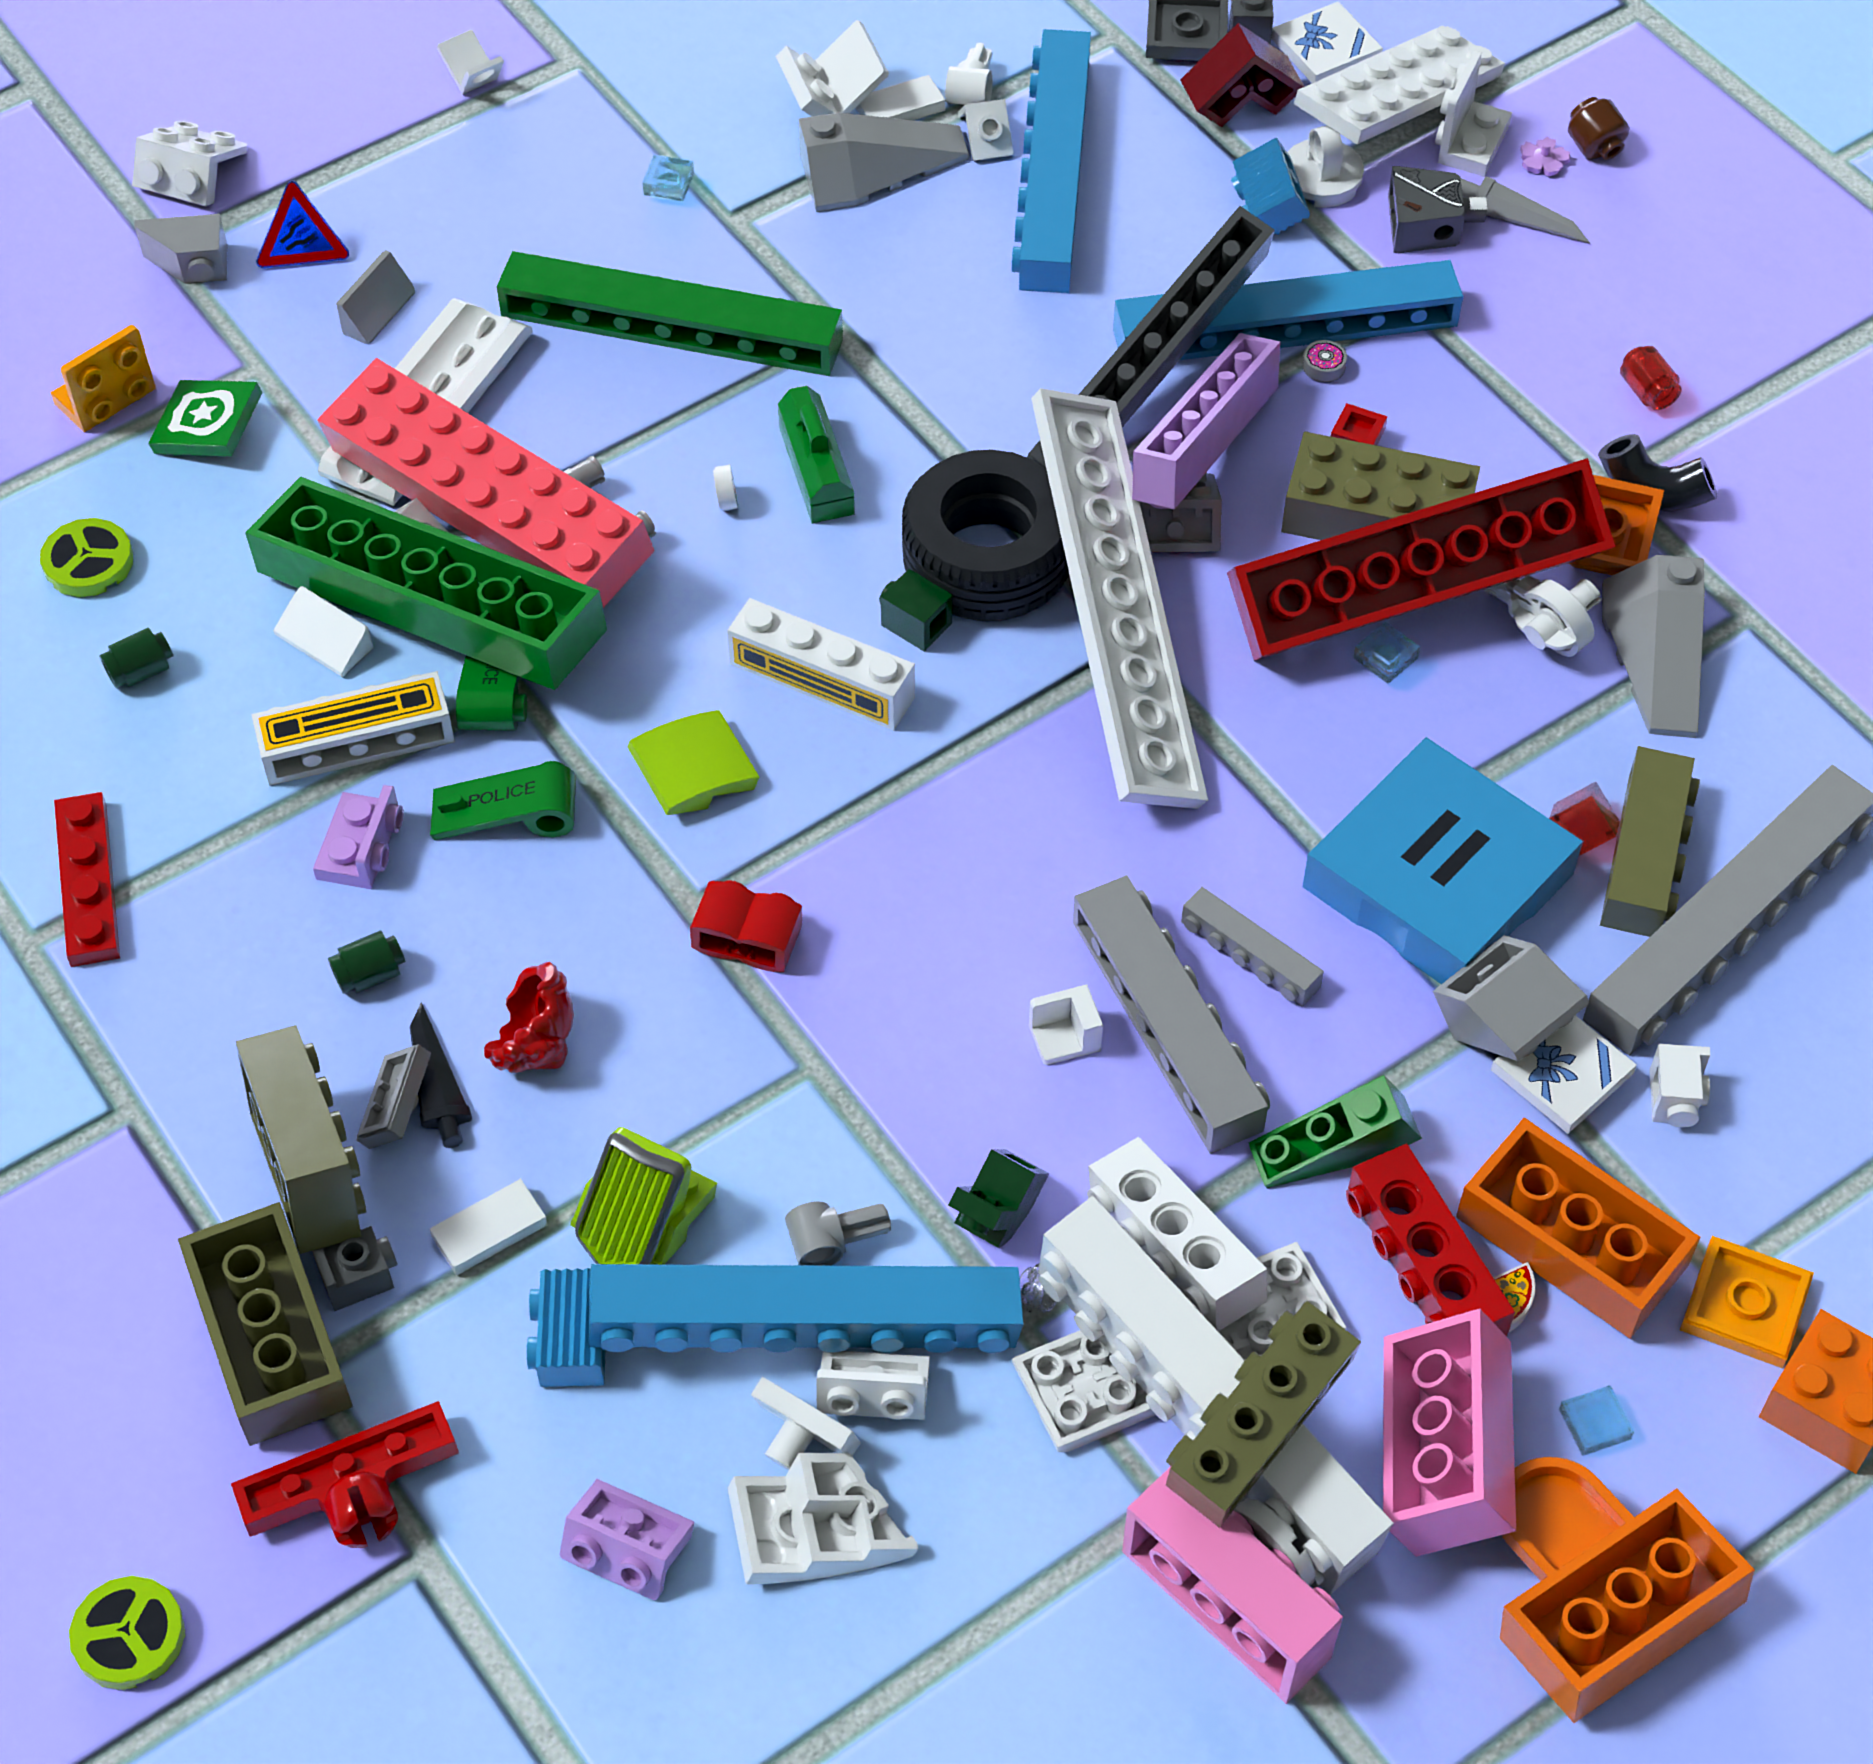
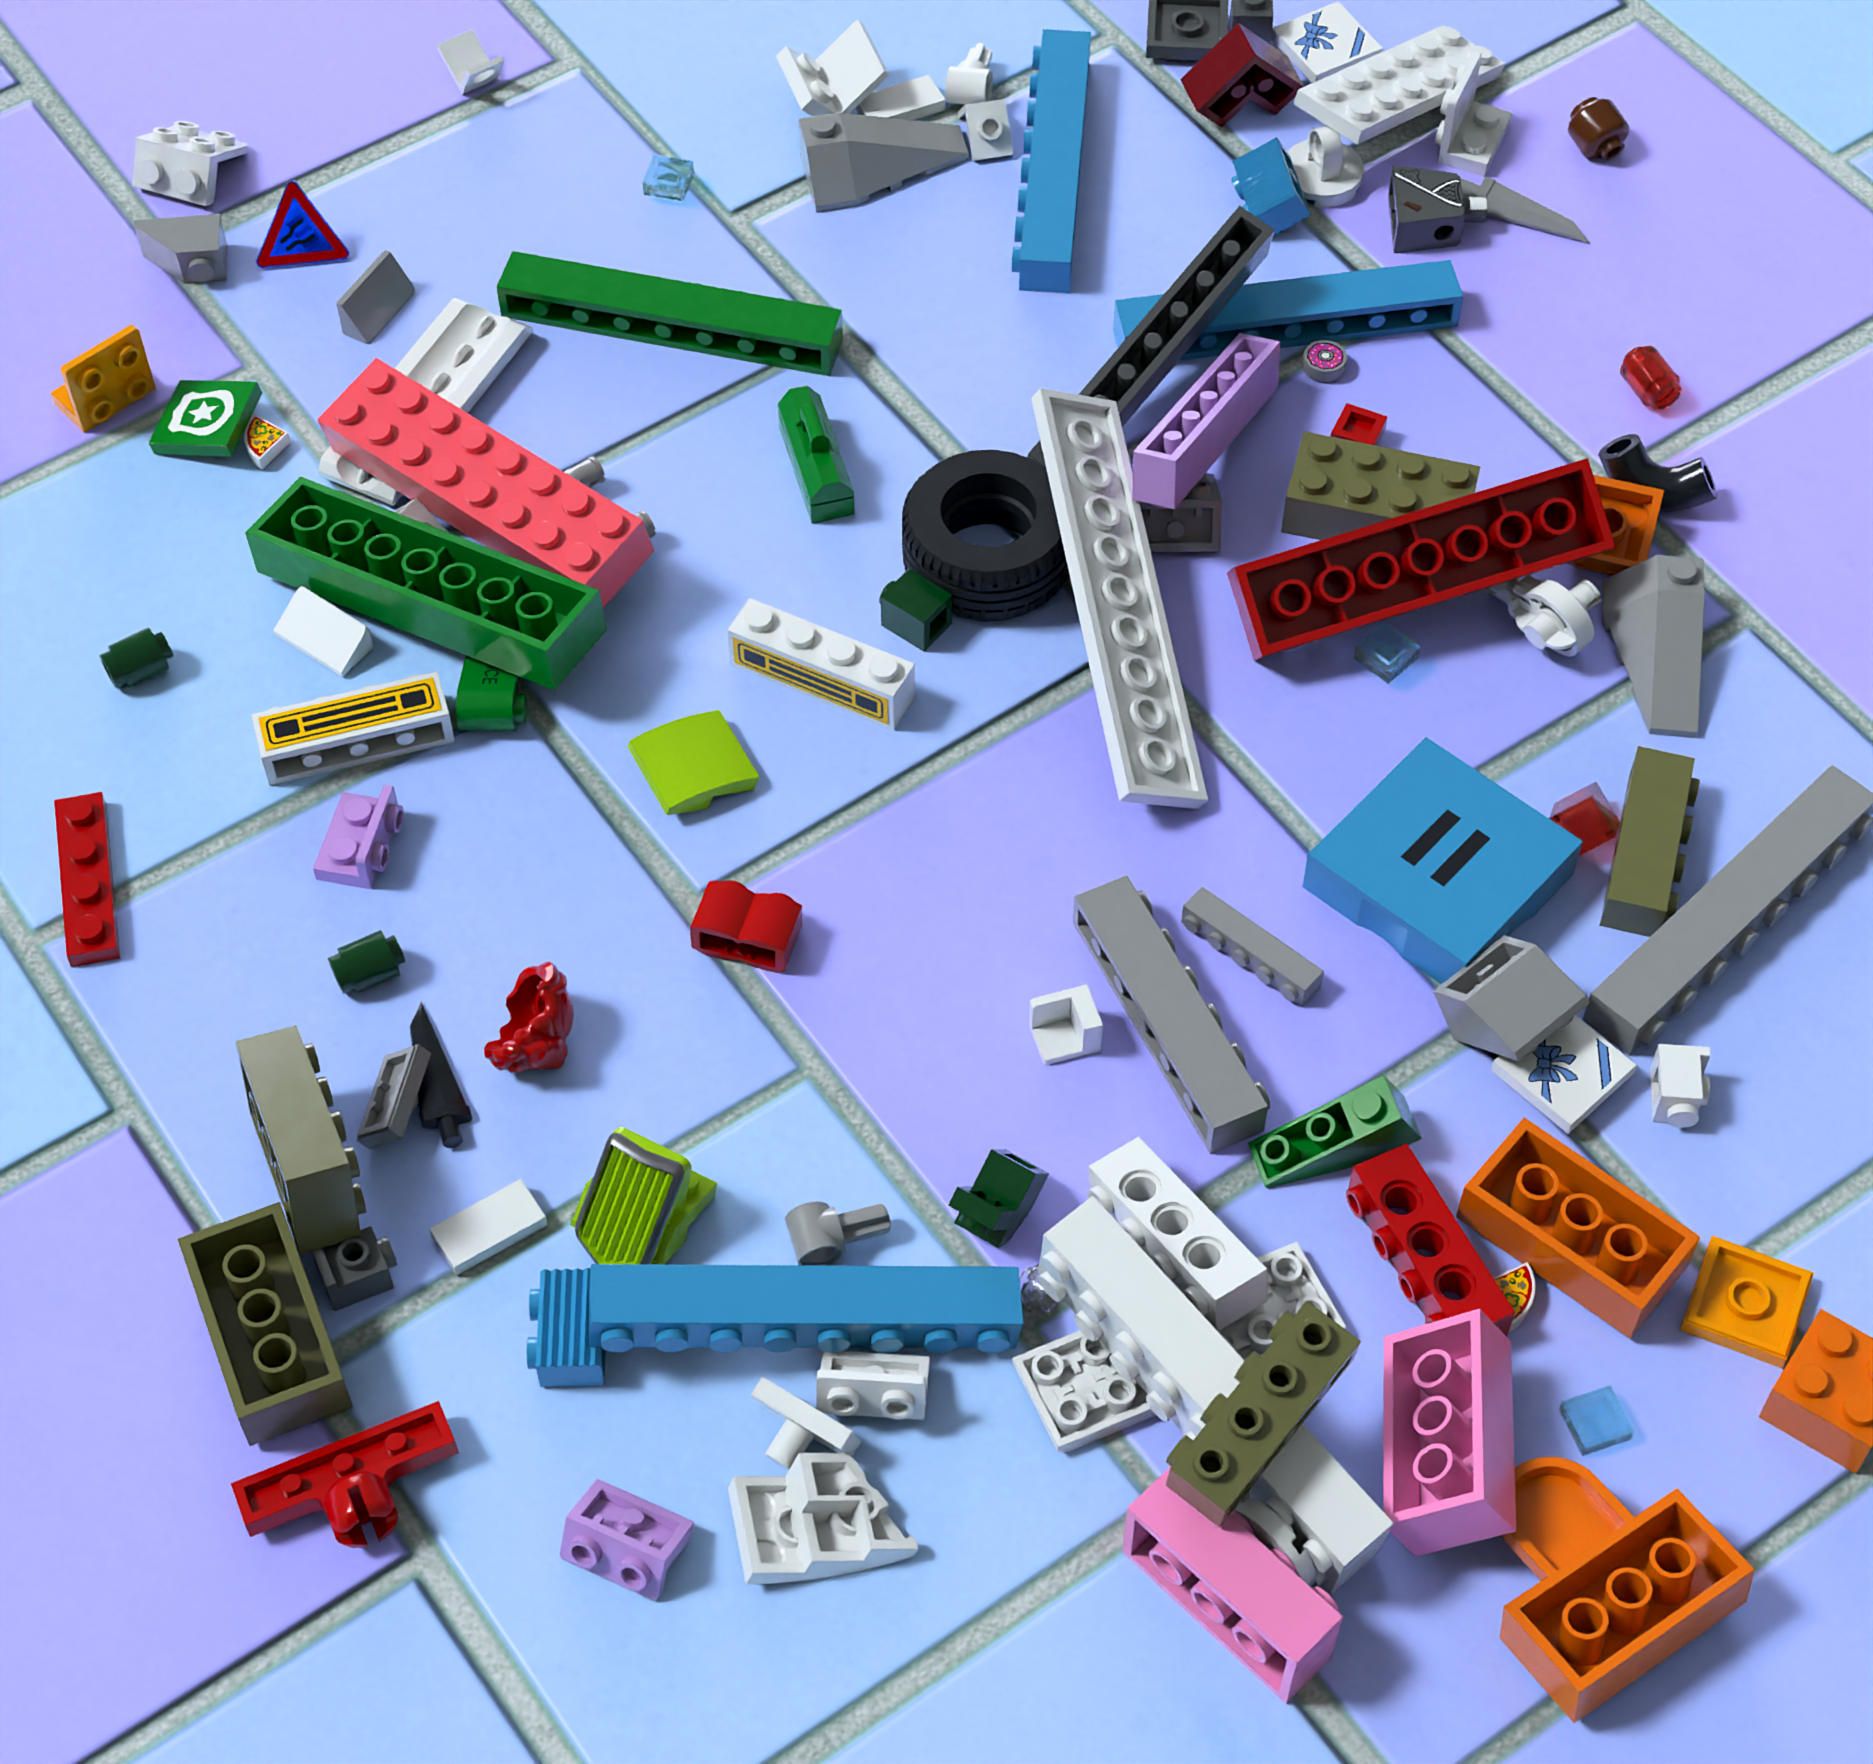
lime tile [40,518,133,597] -> none
lime tile [69,1575,186,1690] -> none
green door [430,761,576,840] -> none
white tile [713,464,738,511] -> none
lavender plant [1520,136,1570,176] -> none
none -> tile [244,414,291,470]

